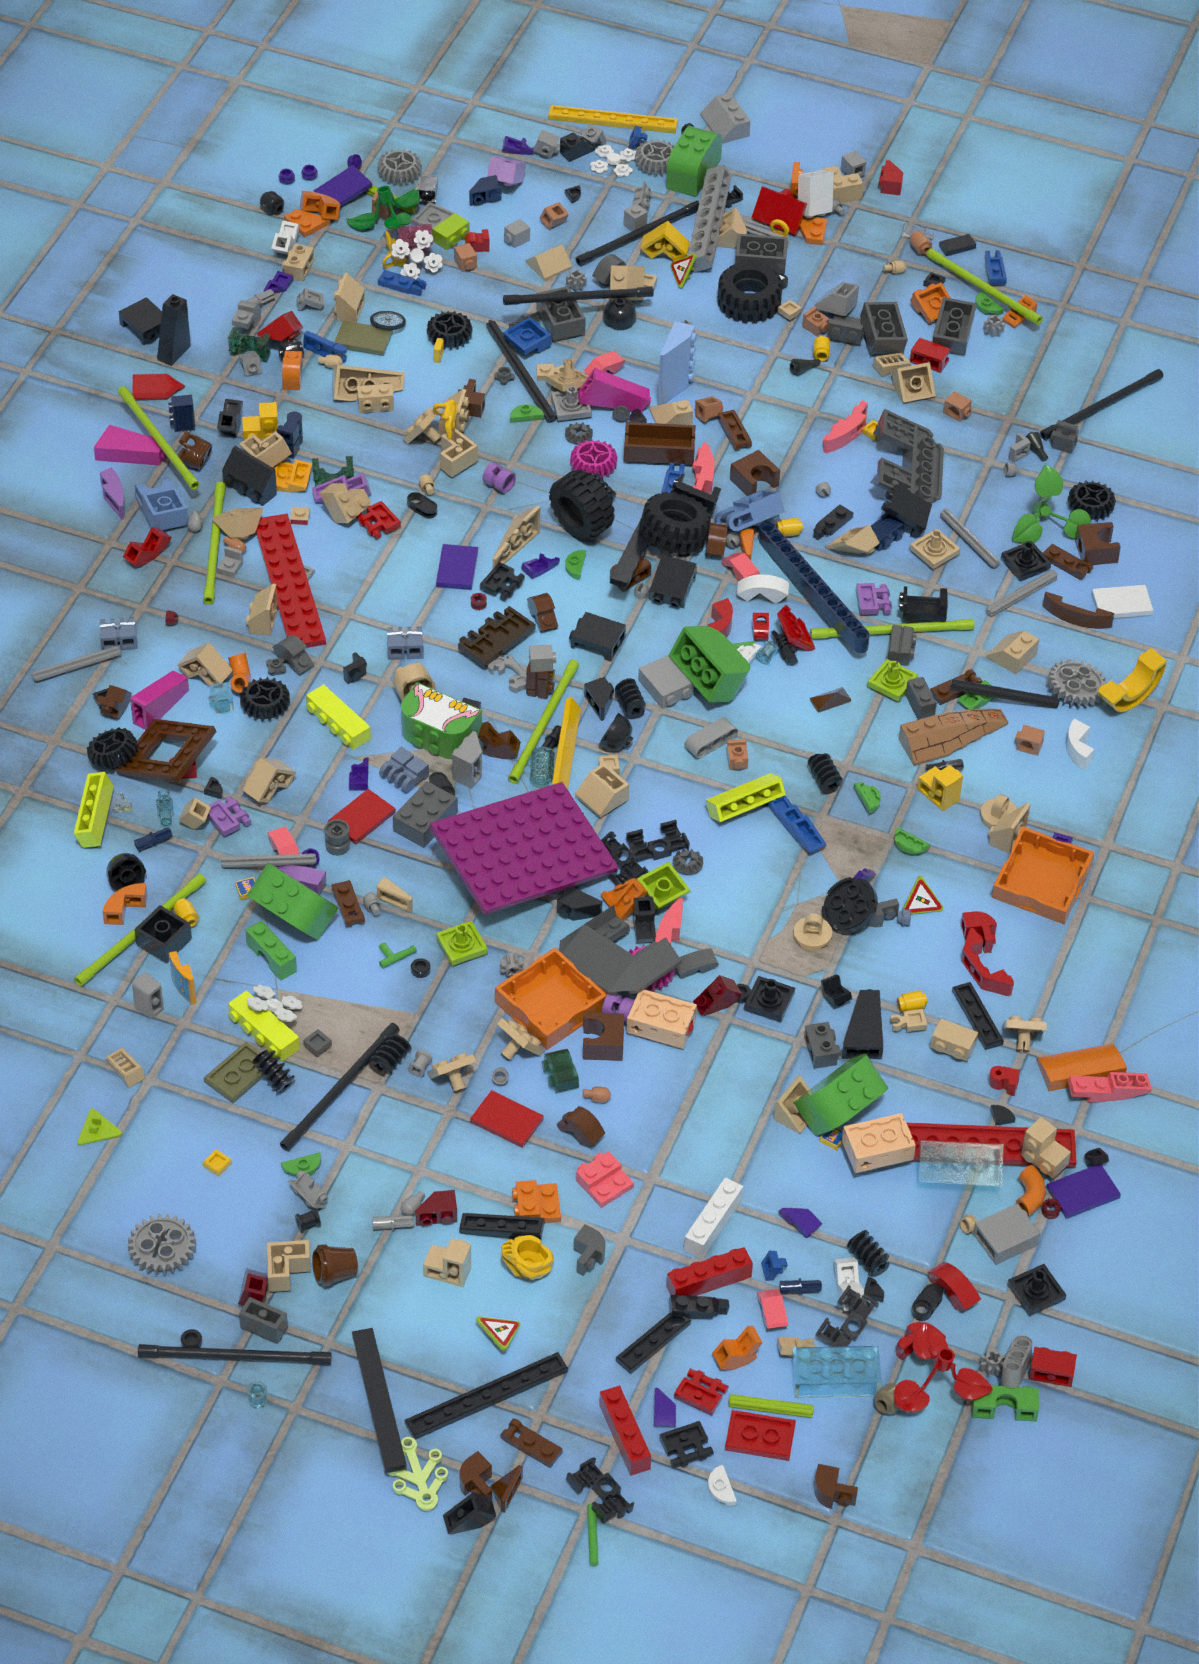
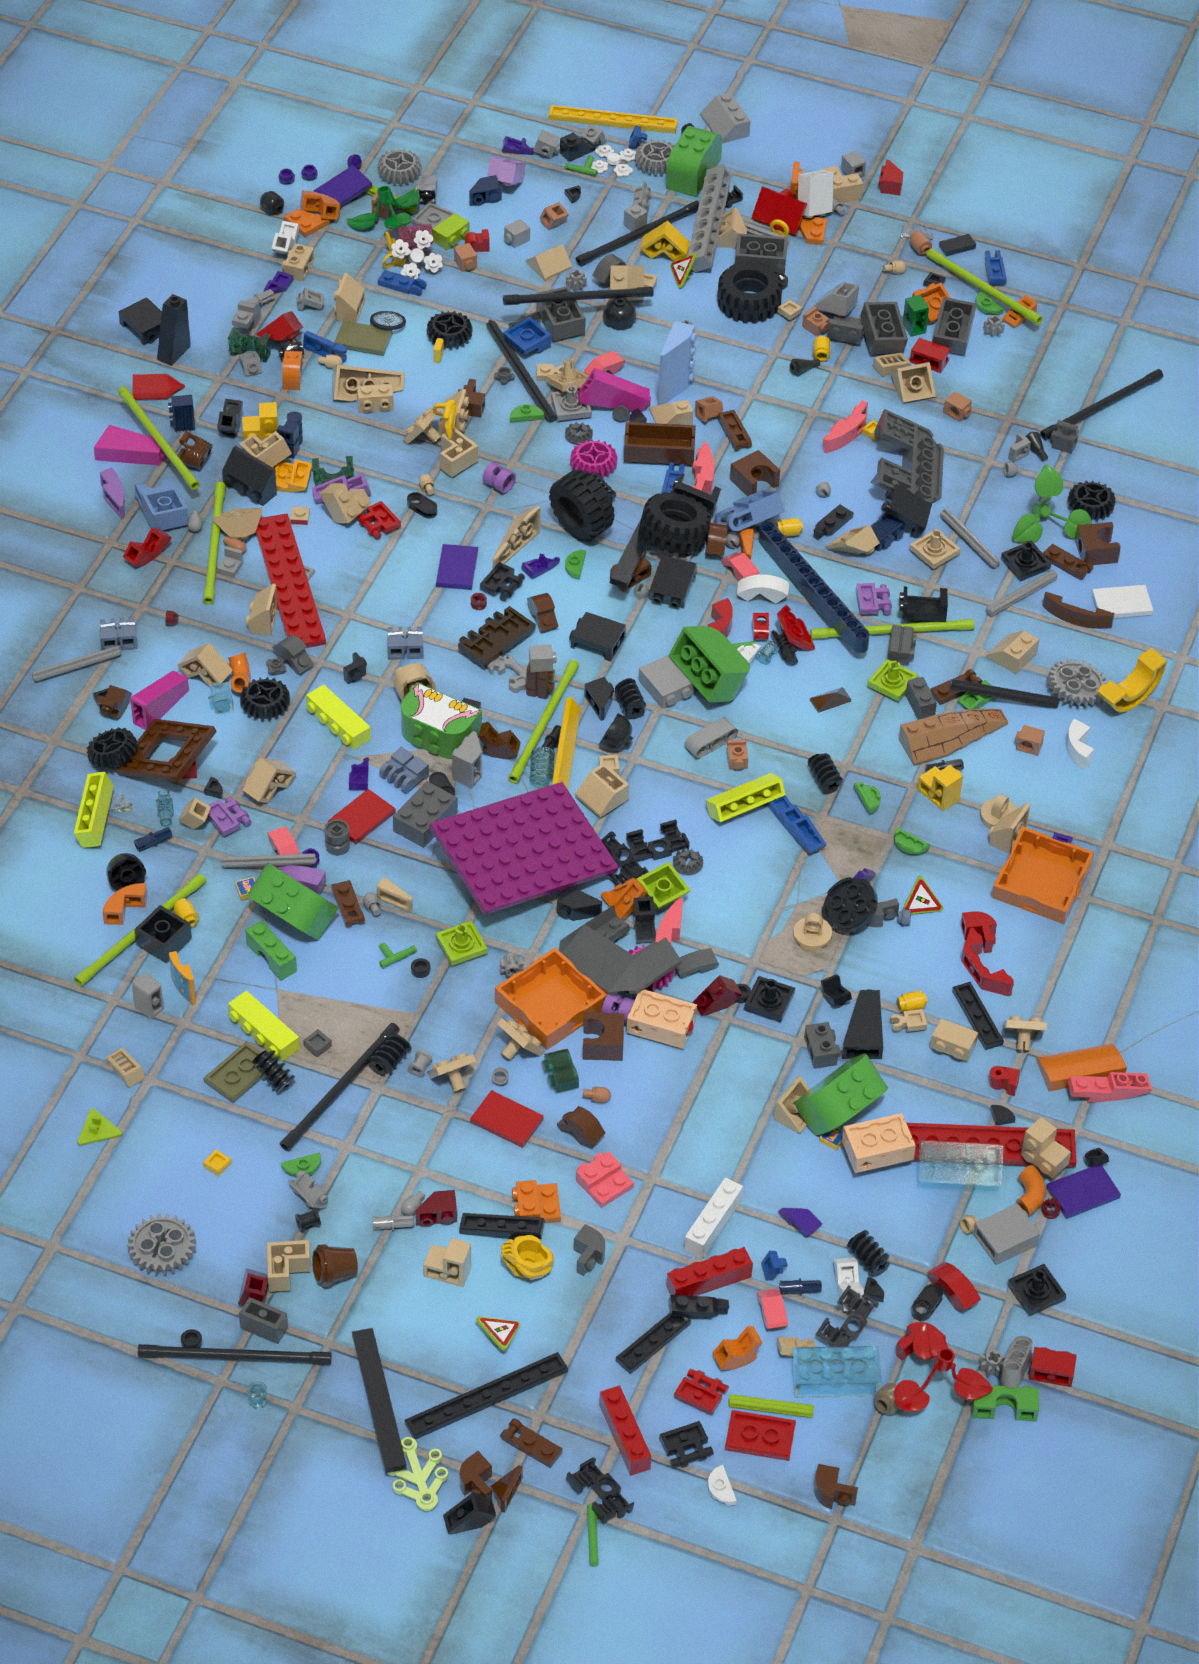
white plant [247,985,303,1022] -> none
dark purple slope [654,1388,676,1428] -> none
none -> bright green piece [565,155,598,176]
none -> green brick [903,295,929,337]

